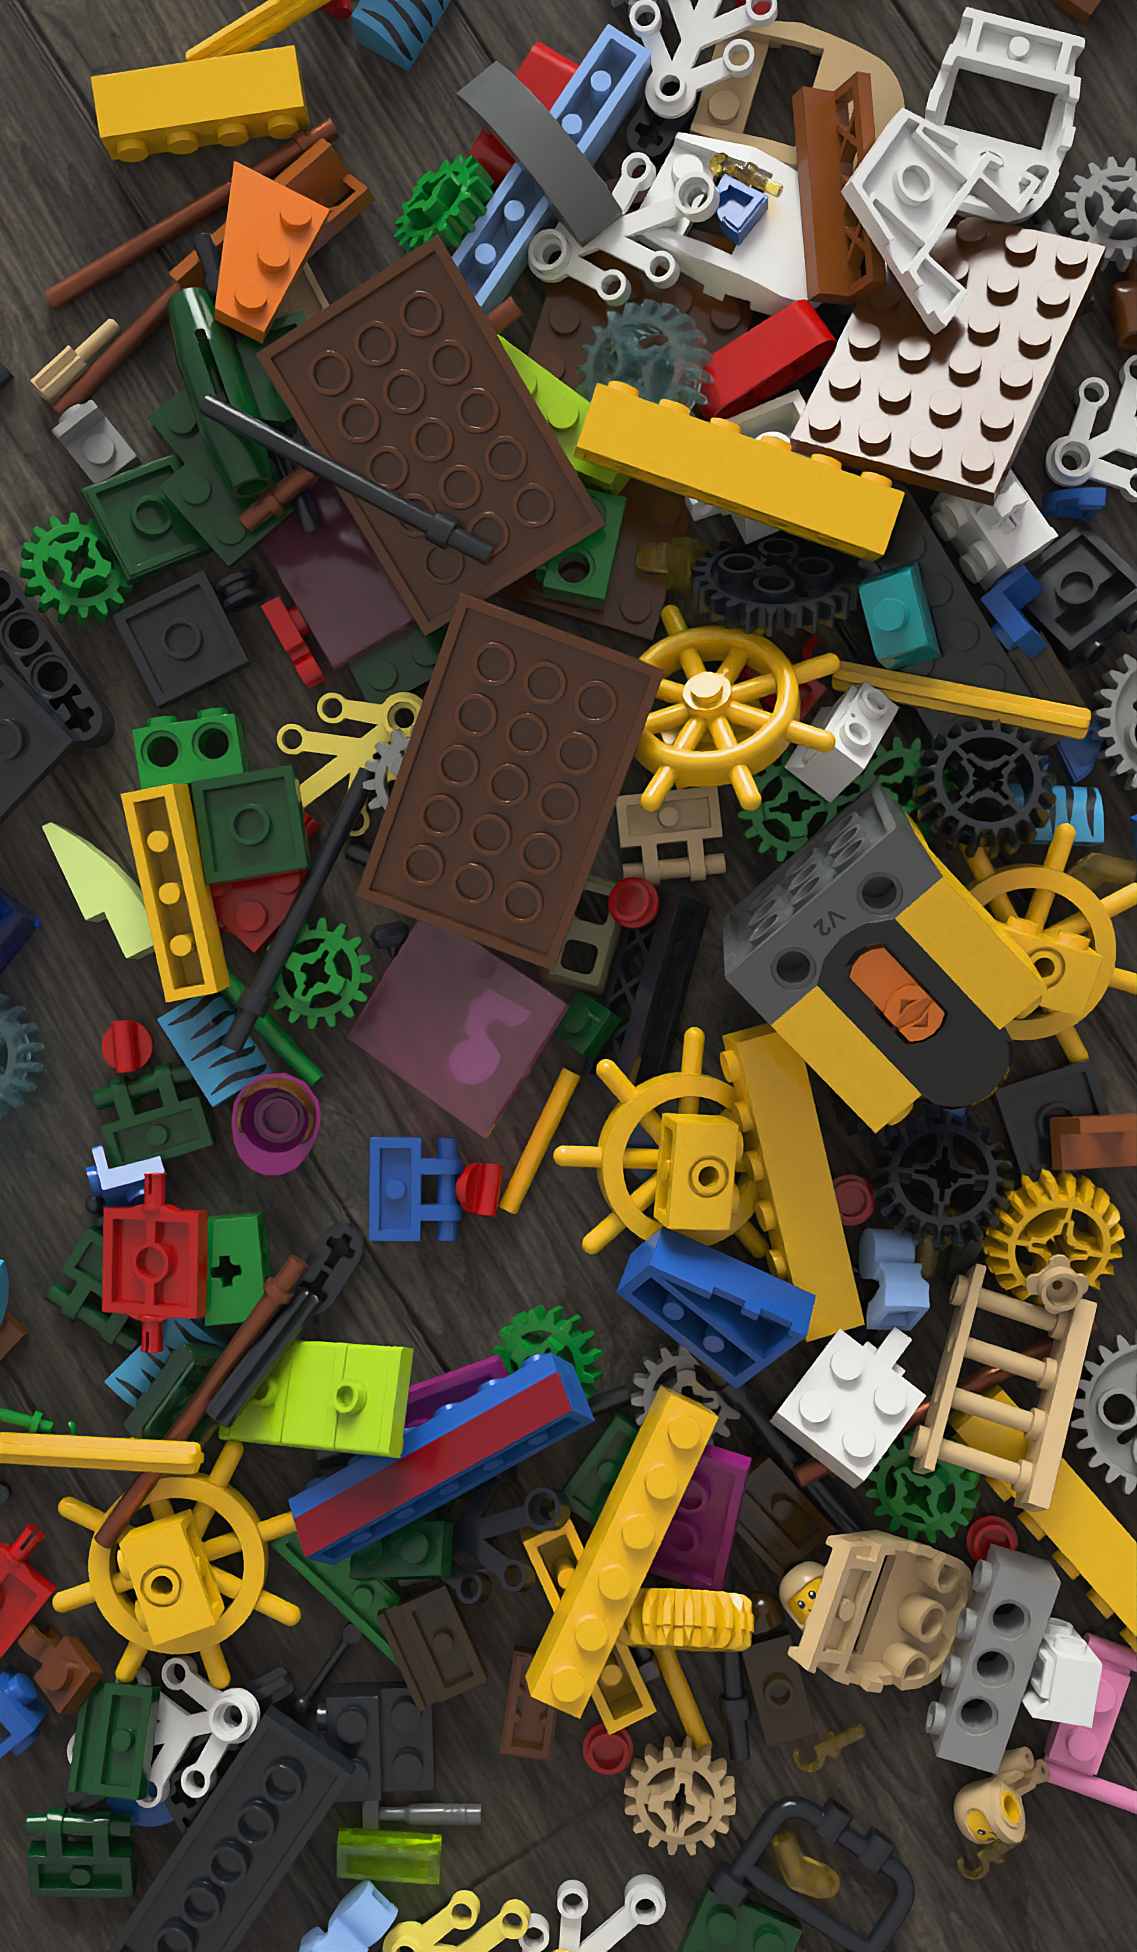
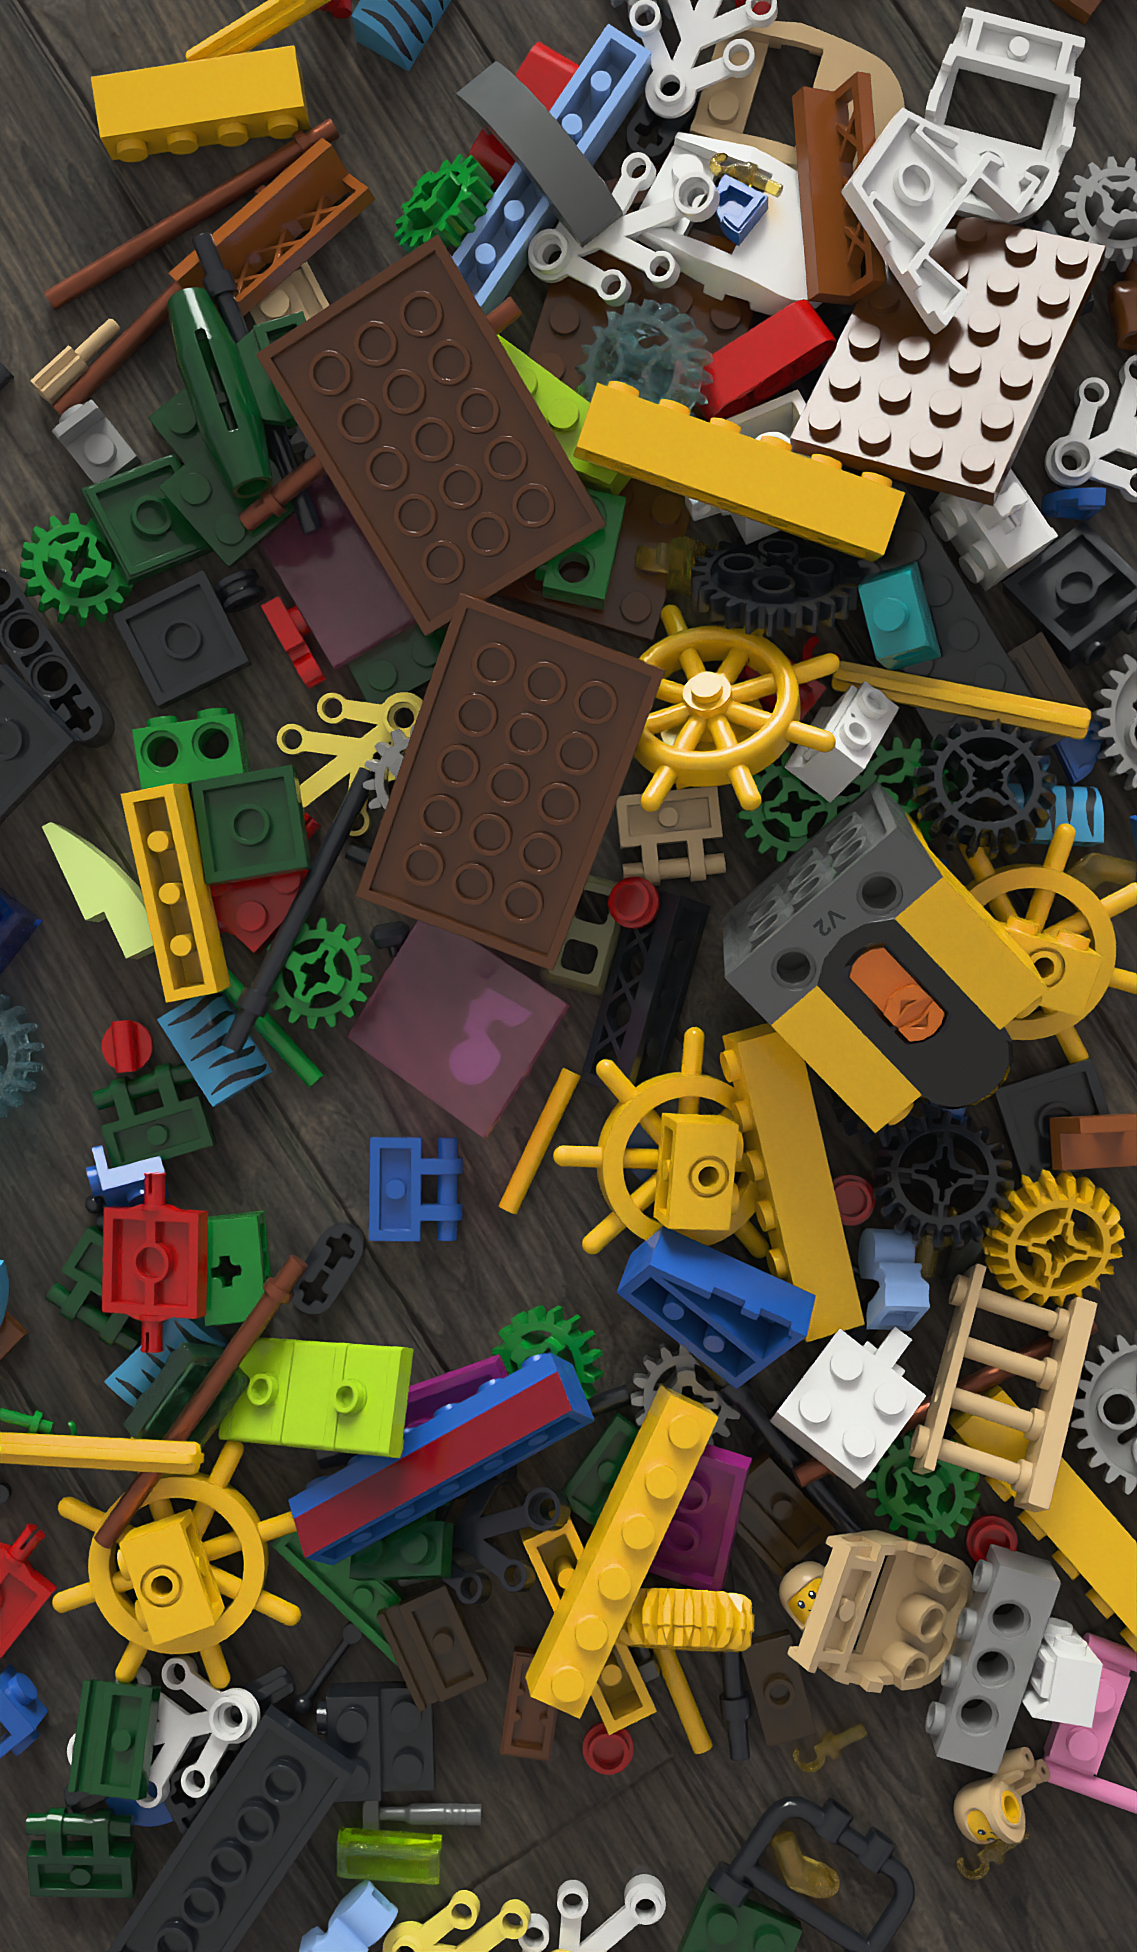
reddish brown plate [17,1623,104,1715] -> none
black bar [199,394,495,565] -> none
black axle [206,1286,321,1428] -> none
orange wing [214,161,330,344] -> none
magenta piece [232,1073,322,1175] -> none
red plate [455,1163,504,1217] -> none
dark green plate [550,990,622,1061] -> none
tan gear [624,1736,736,1856] -> none
dark brown hinge [746,1590,786,1635] -> none
blue bracket [981,565,1048,660] -> none
tan plate [1025,1254,1089,1314] -> none

